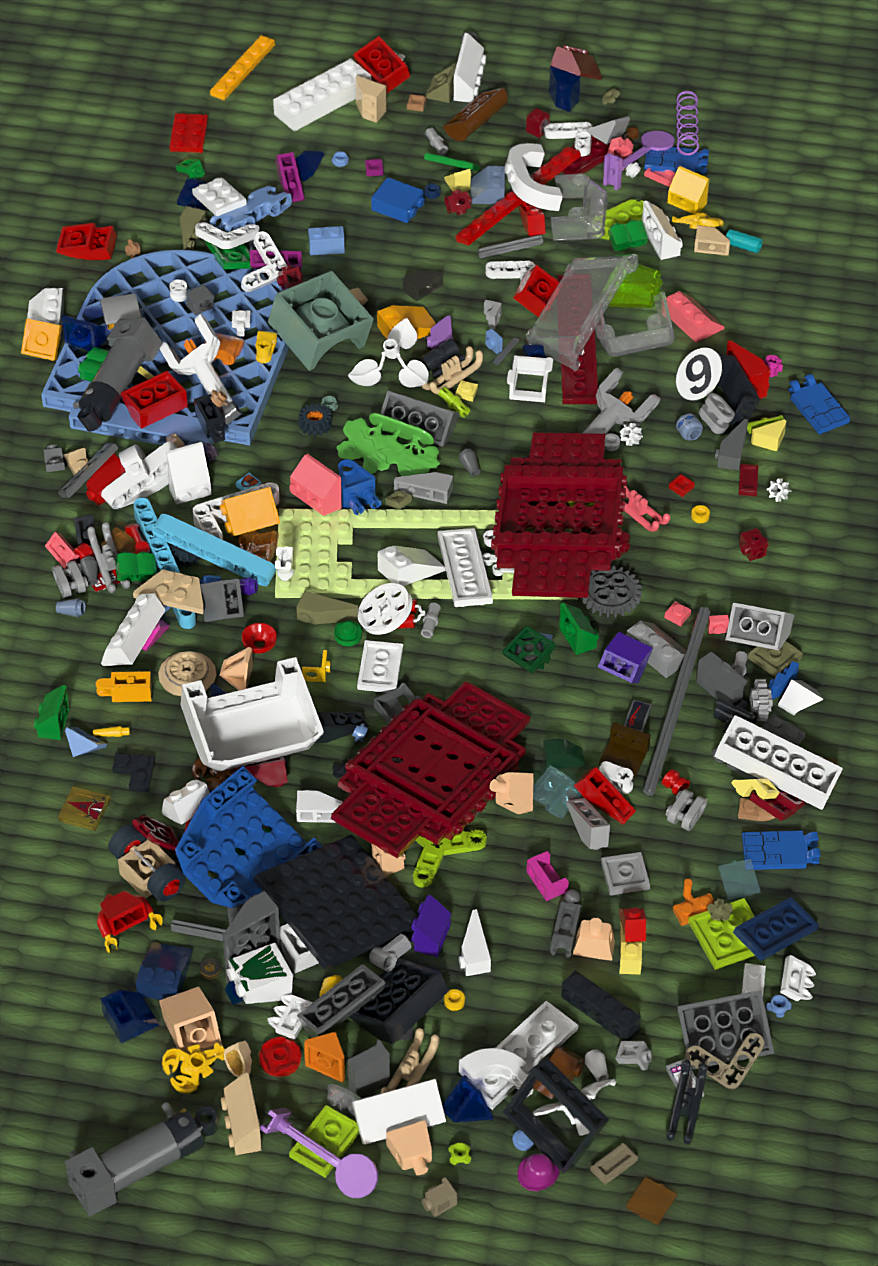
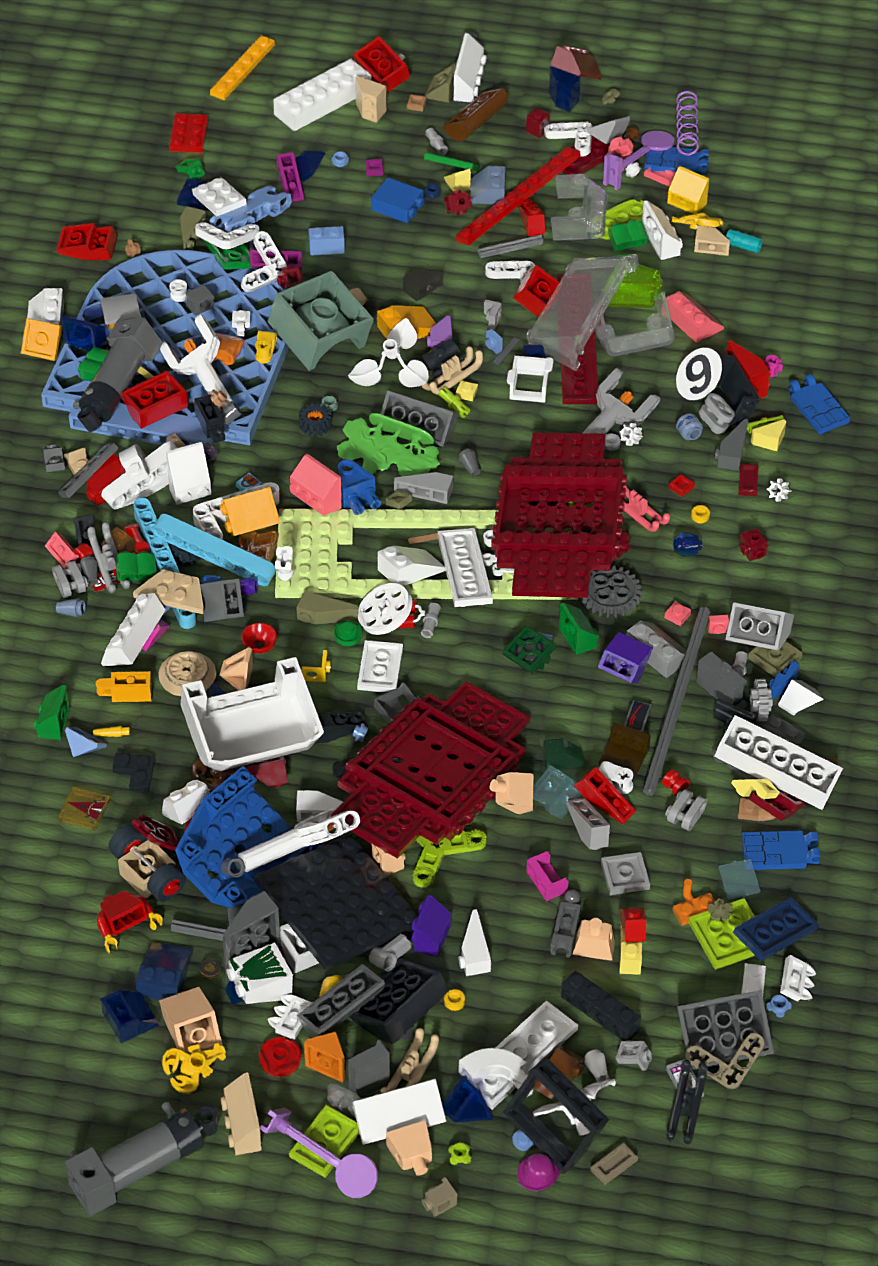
tan rock [224,1041,252,1078] -> none
white arch [505,143,563,211] -> none
clear orange piece [626,1177,677,1225] -> none
none -> white piece [221,810,360,877]
none -> medium nougat sticker [408,533,438,544]
none -> clear blue head [673,532,702,557]

